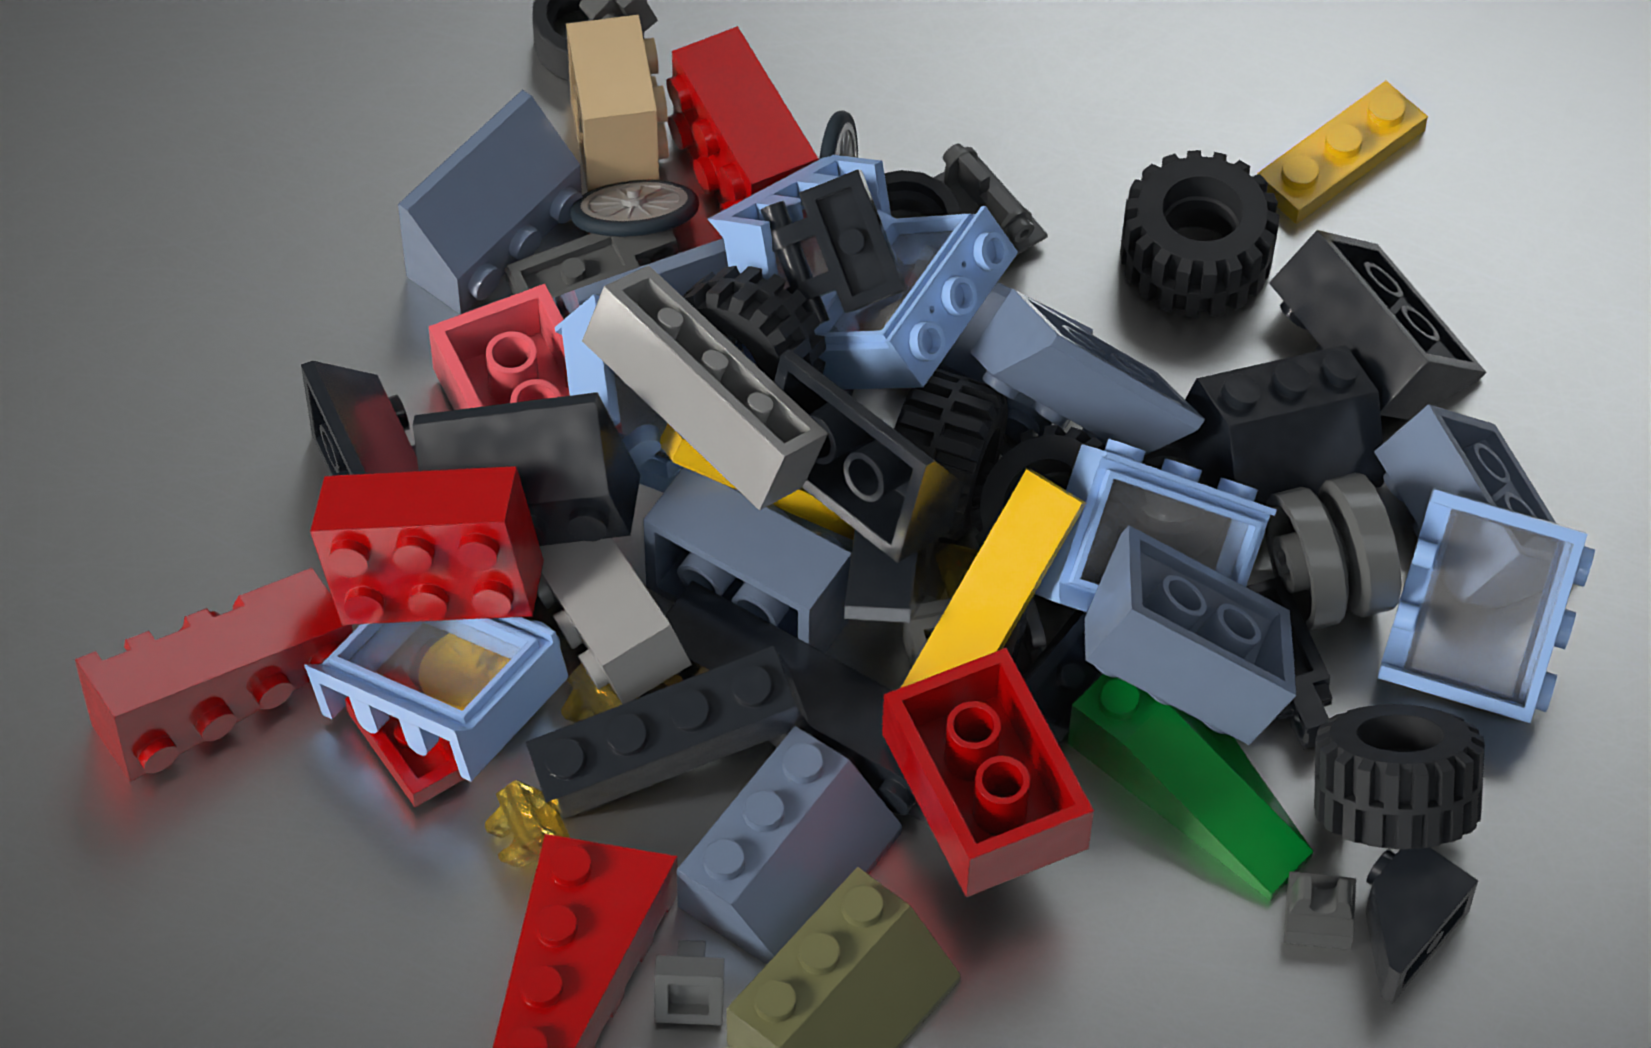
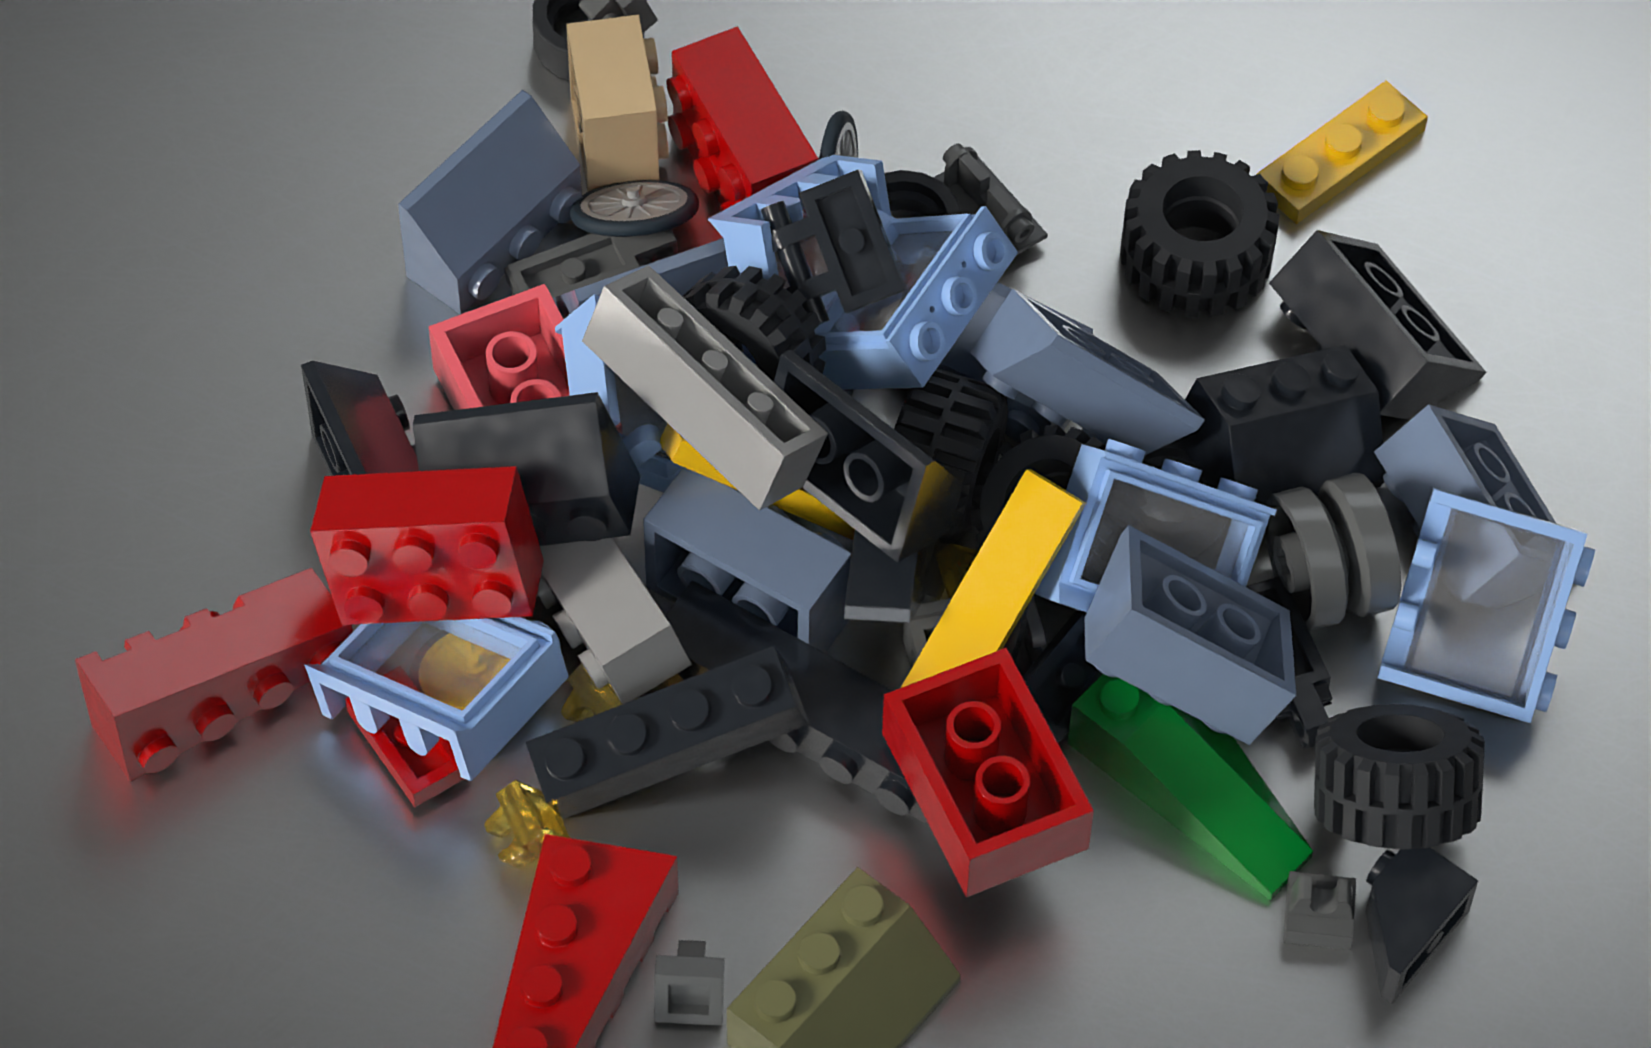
sand blue slope [677,726,902,965] -> none

